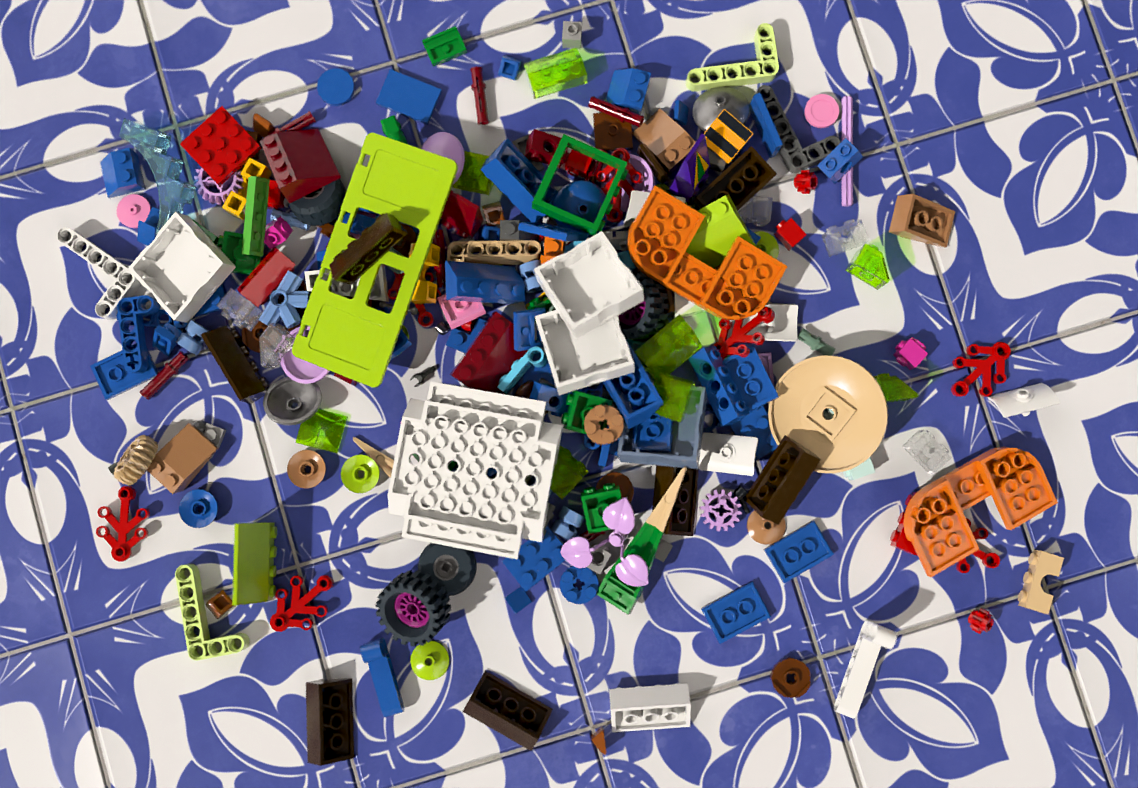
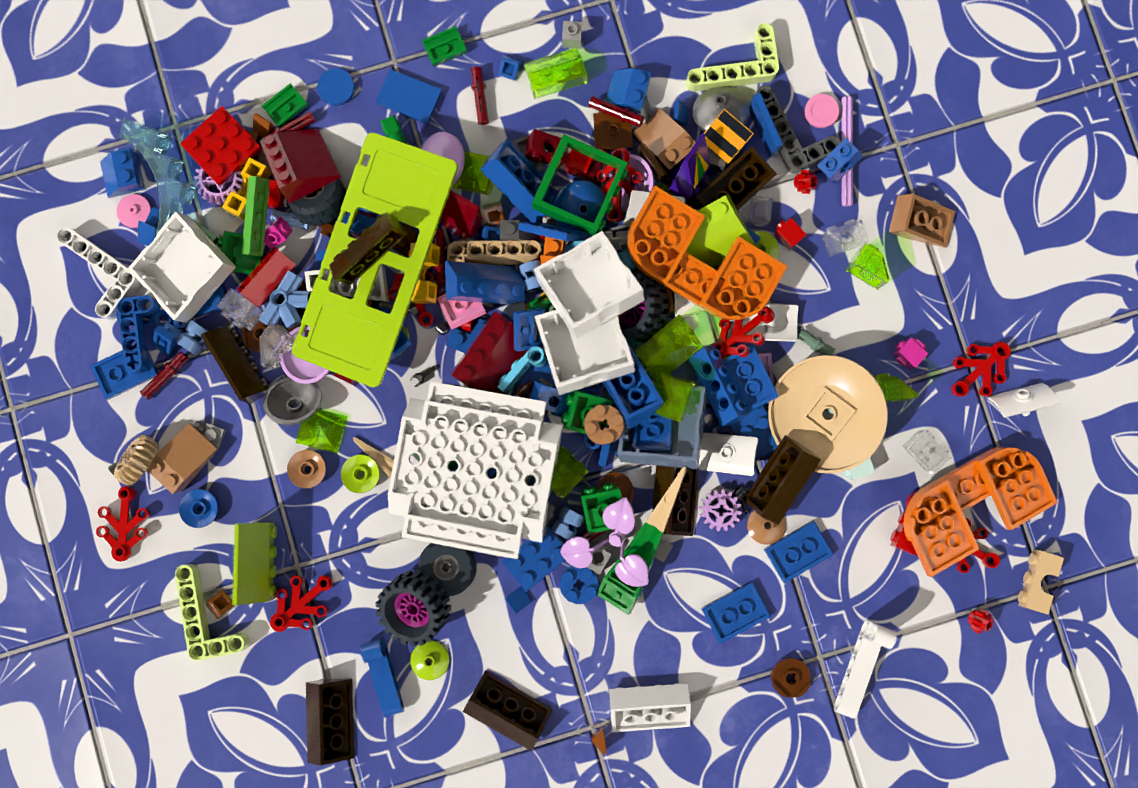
none -> green plate [261,83,309,128]

